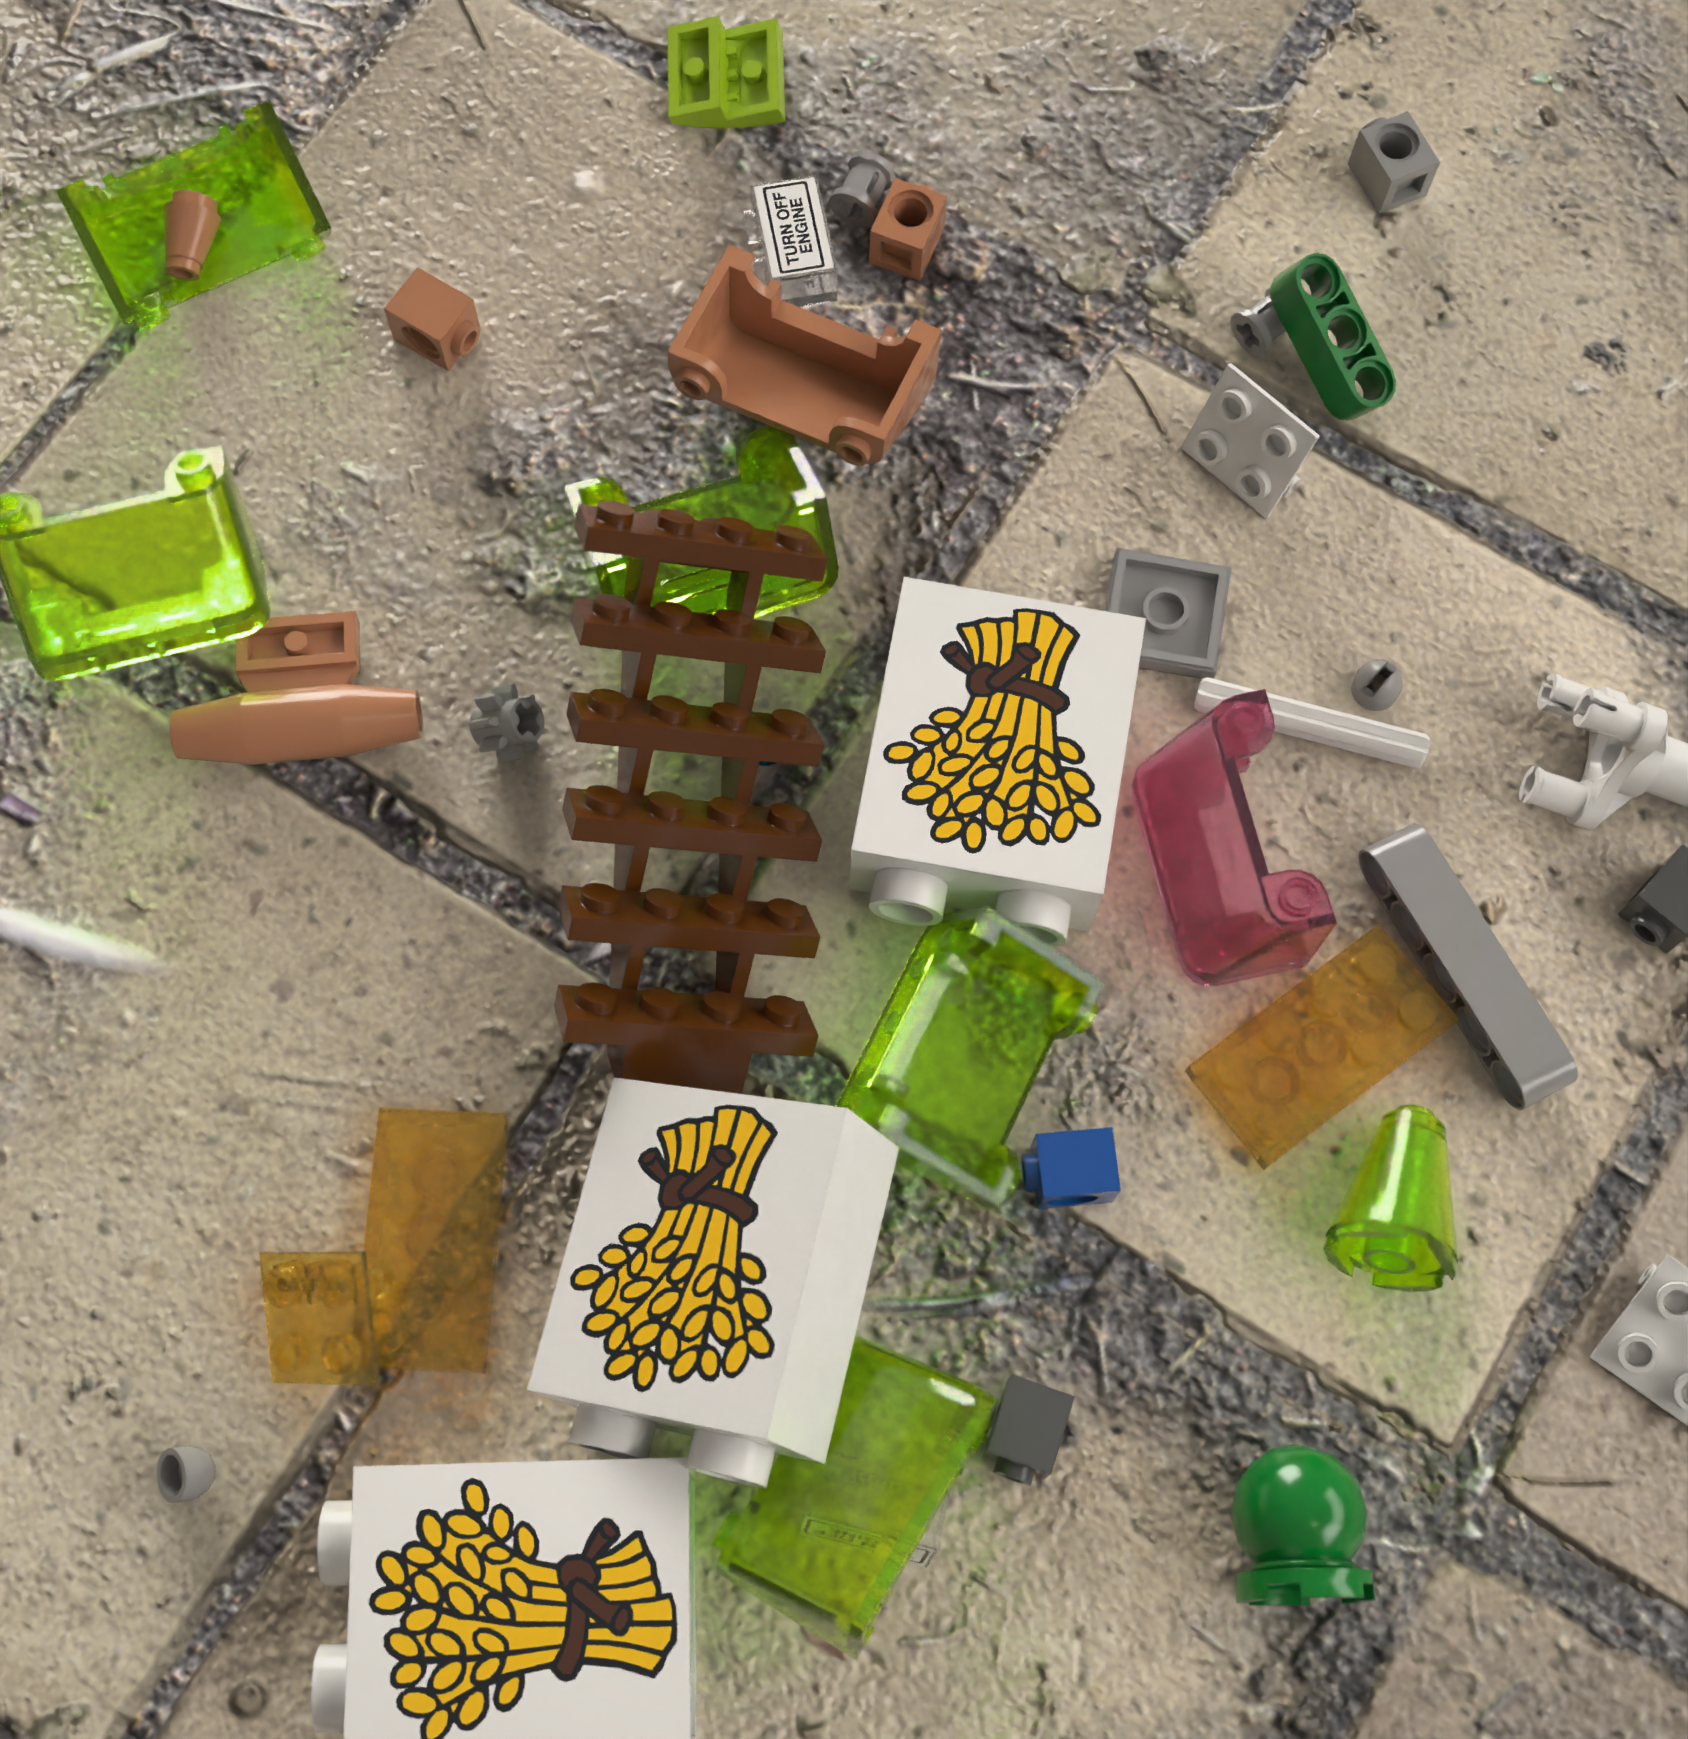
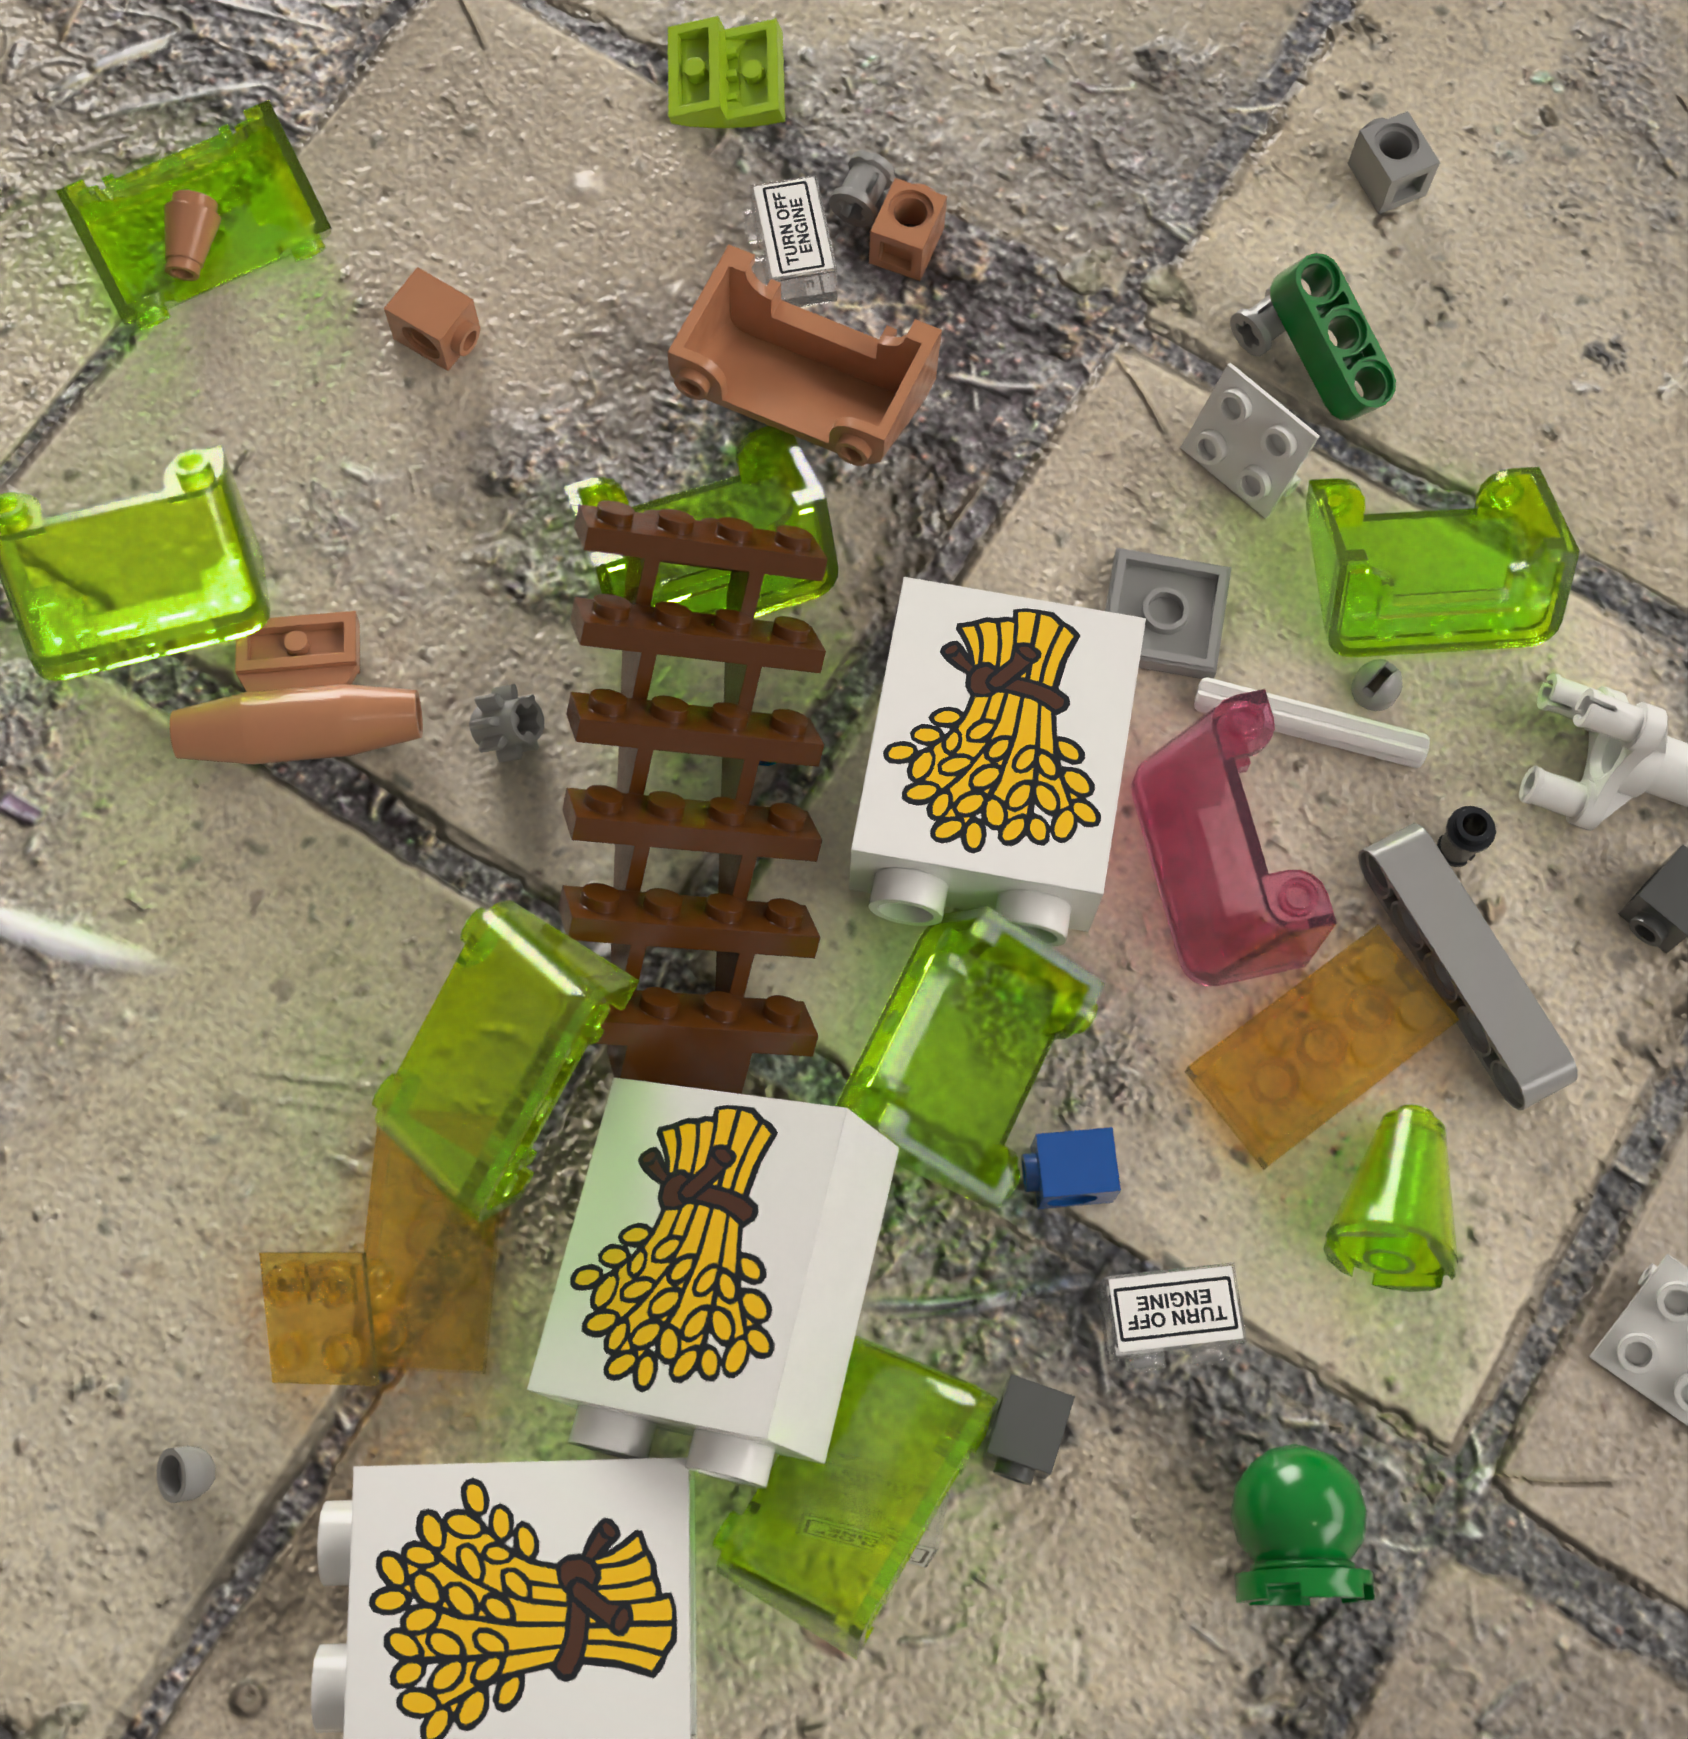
none -> clear neon green windscreen [372,900,640,1223]
none -> brick [1097,1262,1247,1373]
none -> clear neon green windscreen [1306,467,1580,658]
none -> black pin [1437,806,1496,867]

